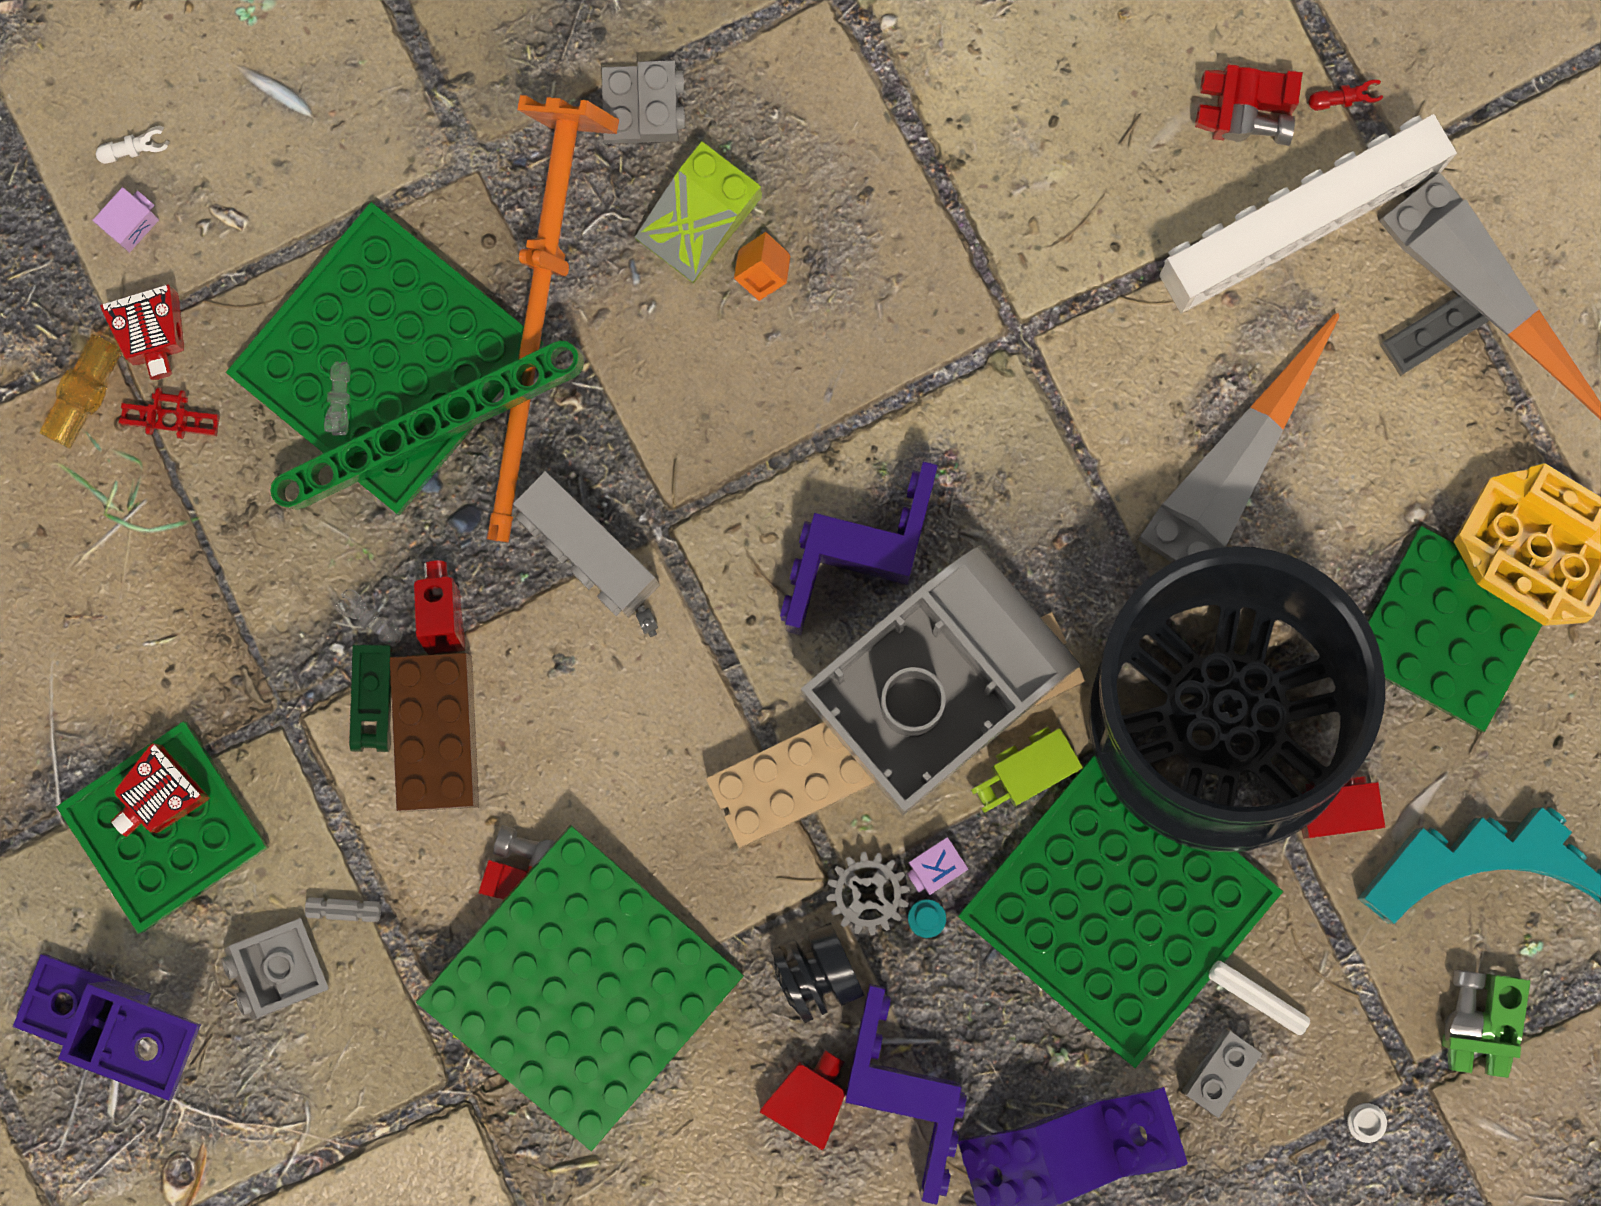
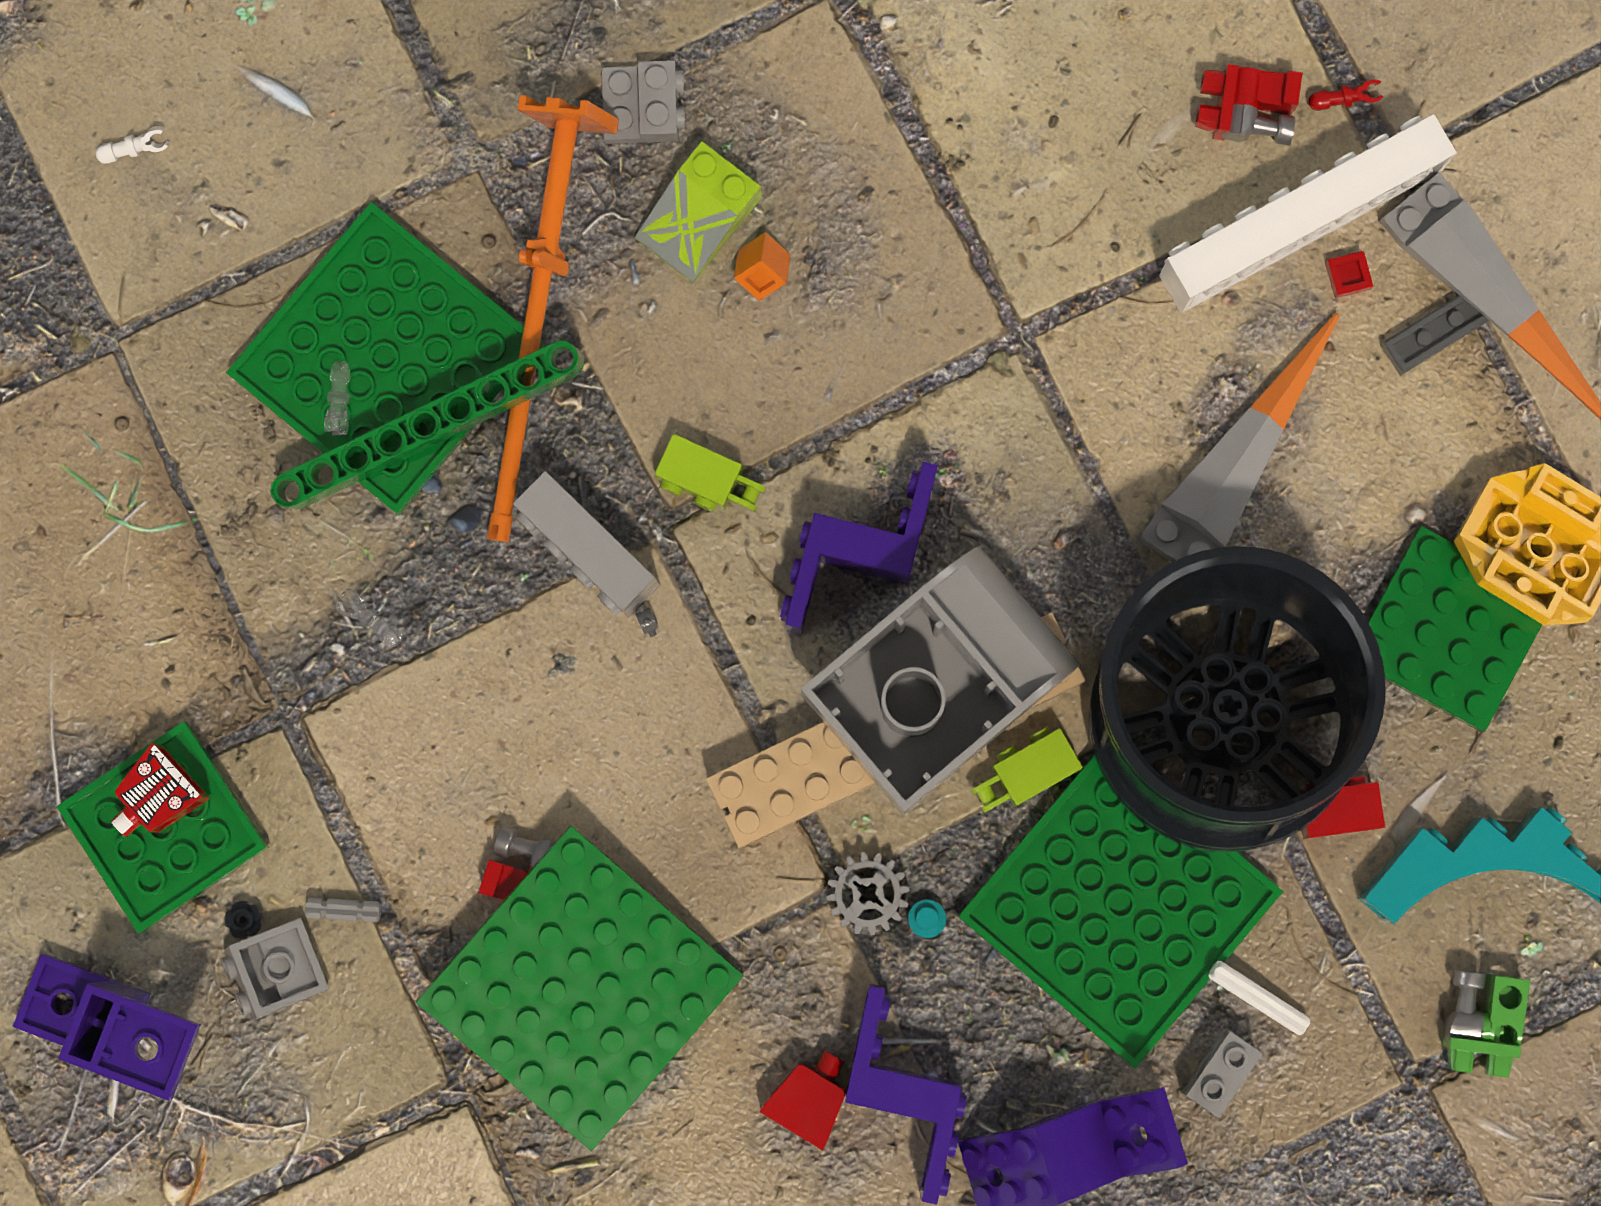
clear yellow piece [39,334,122,449] -> none
lavender brick [92,187,159,253] -> none
torso [100,284,184,380] -> none
red piece [119,387,220,439] -> none
dark green plate [349,645,393,752] -> none
reddish brown brick [390,653,479,812] -> none
red torso [414,561,466,655] -> none
black wheel [771,922,864,1023] -> none
lavender brick [906,837,969,895] -> none
white plate [1347,1103,1387,1143] -> none
none -> black plate [224,901,262,939]
none -> lime brick [654,433,766,512]
none -> red tile [1325,251,1374,298]

